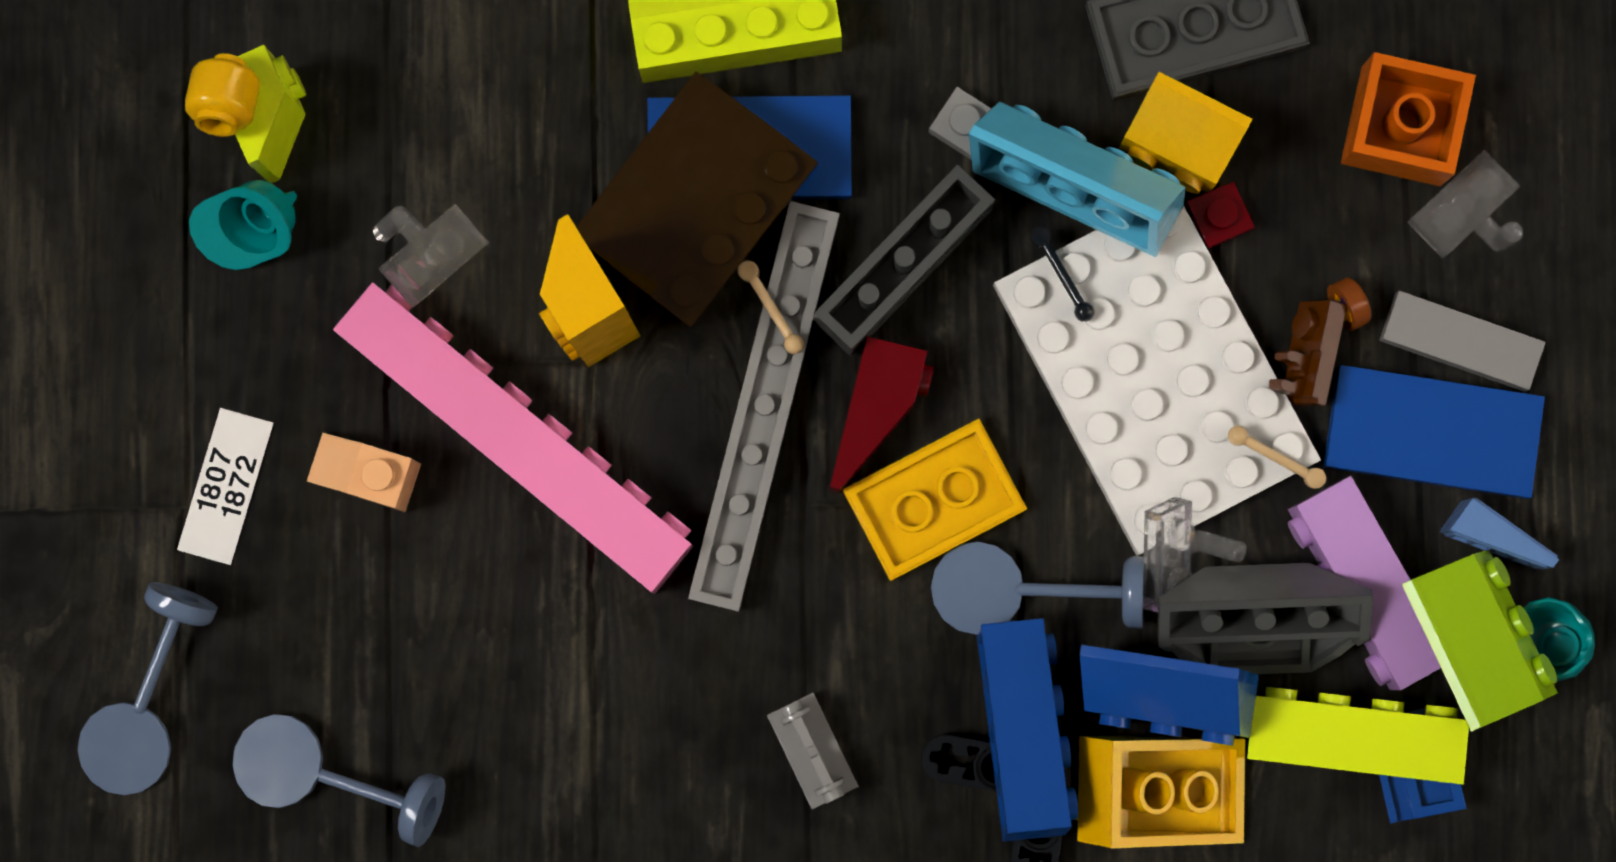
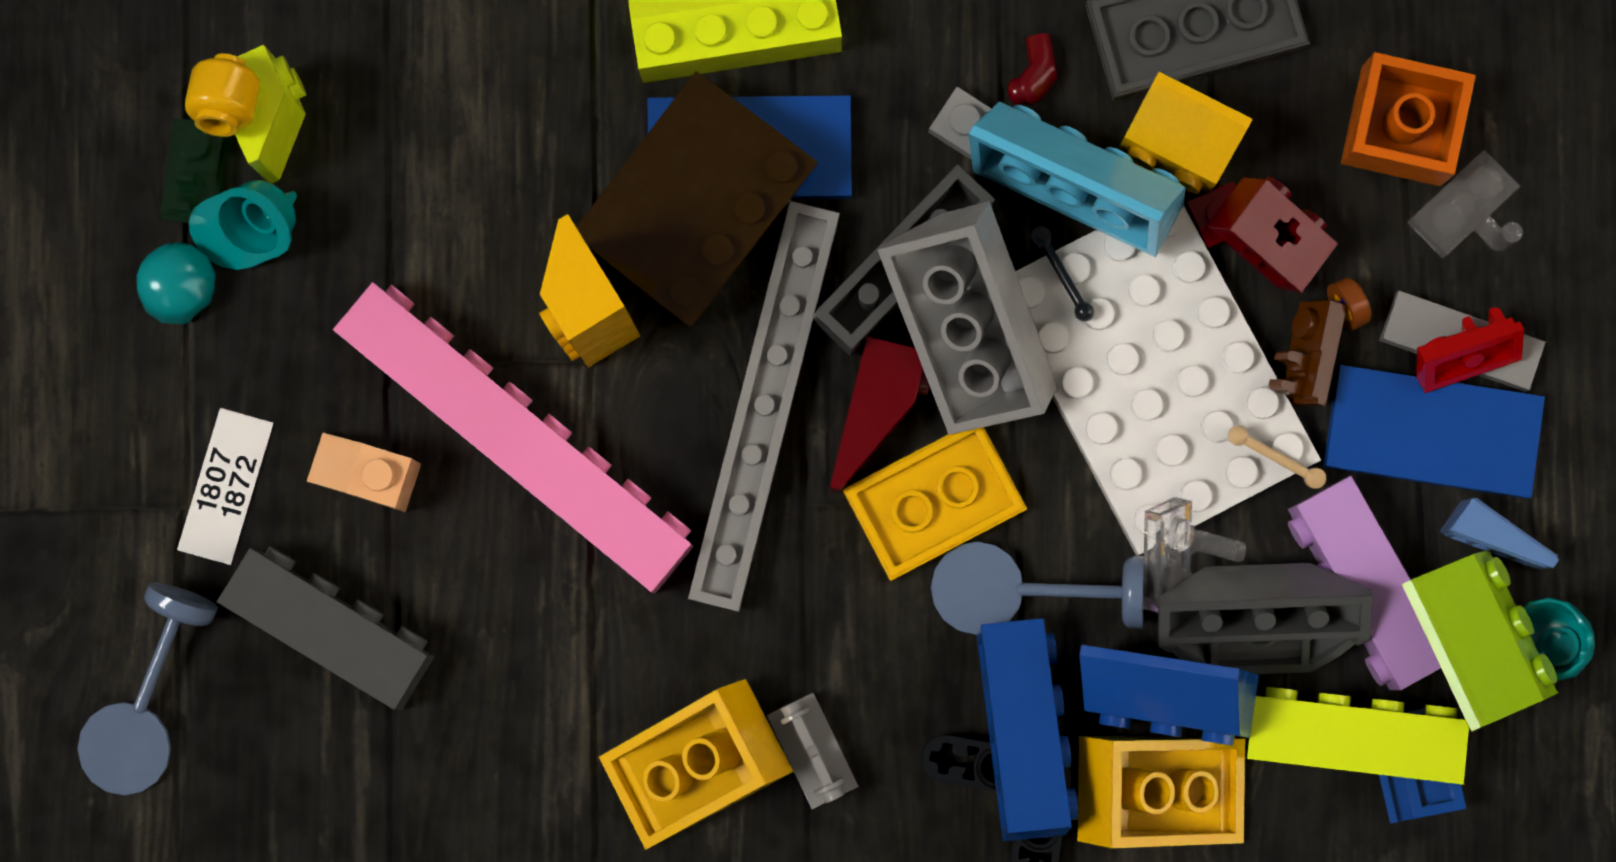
sand blue piece [233,714,446,847] -> none
clear plate [373,204,489,308] -> none
tan hinge [738,261,804,354] -> none
none -> teal hair [136,242,216,324]
none -> clear green plate [160,118,227,224]
none -> dark grey brick [217,546,435,710]
none -> yellow slope [599,679,794,850]
none -> light grey slope [877,201,1058,435]
none -> dark red arm [1007,33,1057,105]
none -> dark red brick [1207,177,1338,293]
none -> red plate [1416,307,1524,393]

